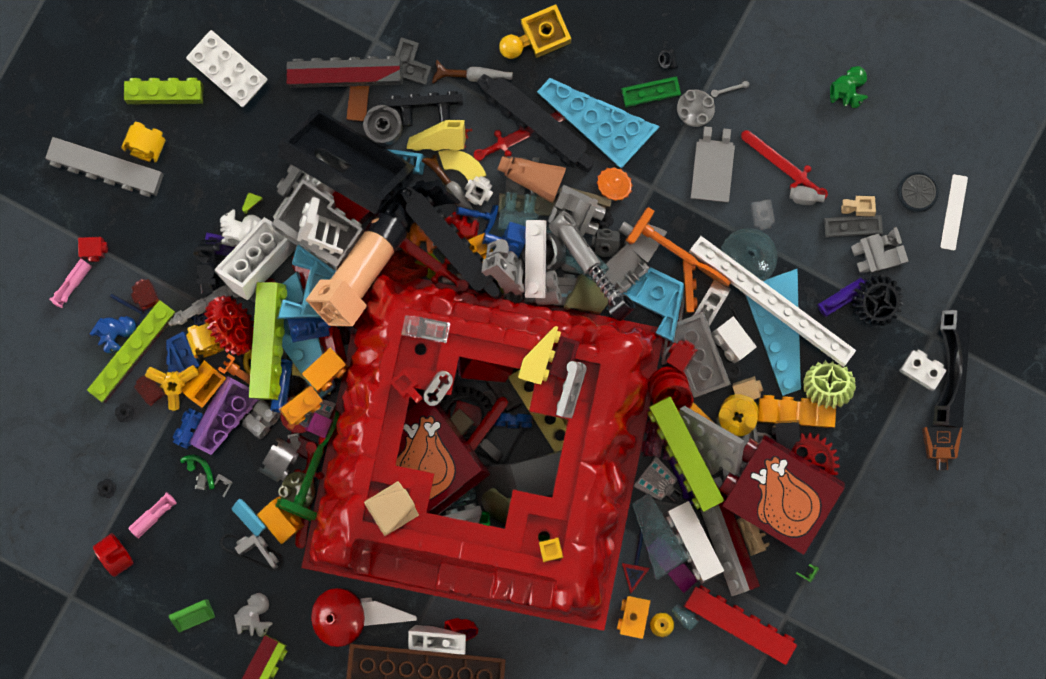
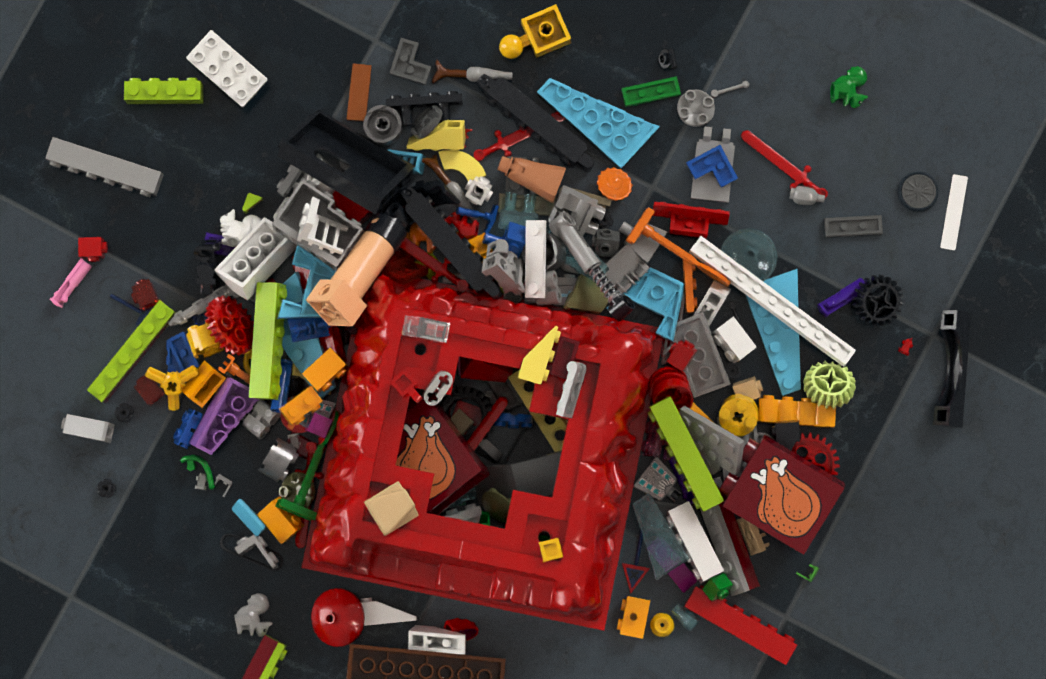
blue animal [90,316,136,353] -> none
red piece [93,533,134,577] -> none
yellow brick [121,122,166,162] -> none
bright pink piece [128,492,177,538] -> none
bright green tile [169,599,215,633] -> none
brick [287,56,403,88] -> none
clear brick [750,199,775,230] -> none
tan plate [841,196,876,216] -> none
light grey hips [851,227,909,274] -> none
white brick [899,350,946,391] -> none
torso [922,427,962,470] -> none
none -> slope [61,414,115,443]
none -> dark grey tile [411,105,443,139]
none -> red bracket [653,202,730,238]
none -> blue plate [686,145,738,188]
none -> green plate [702,573,733,601]
none -> red piece [898,338,913,356]

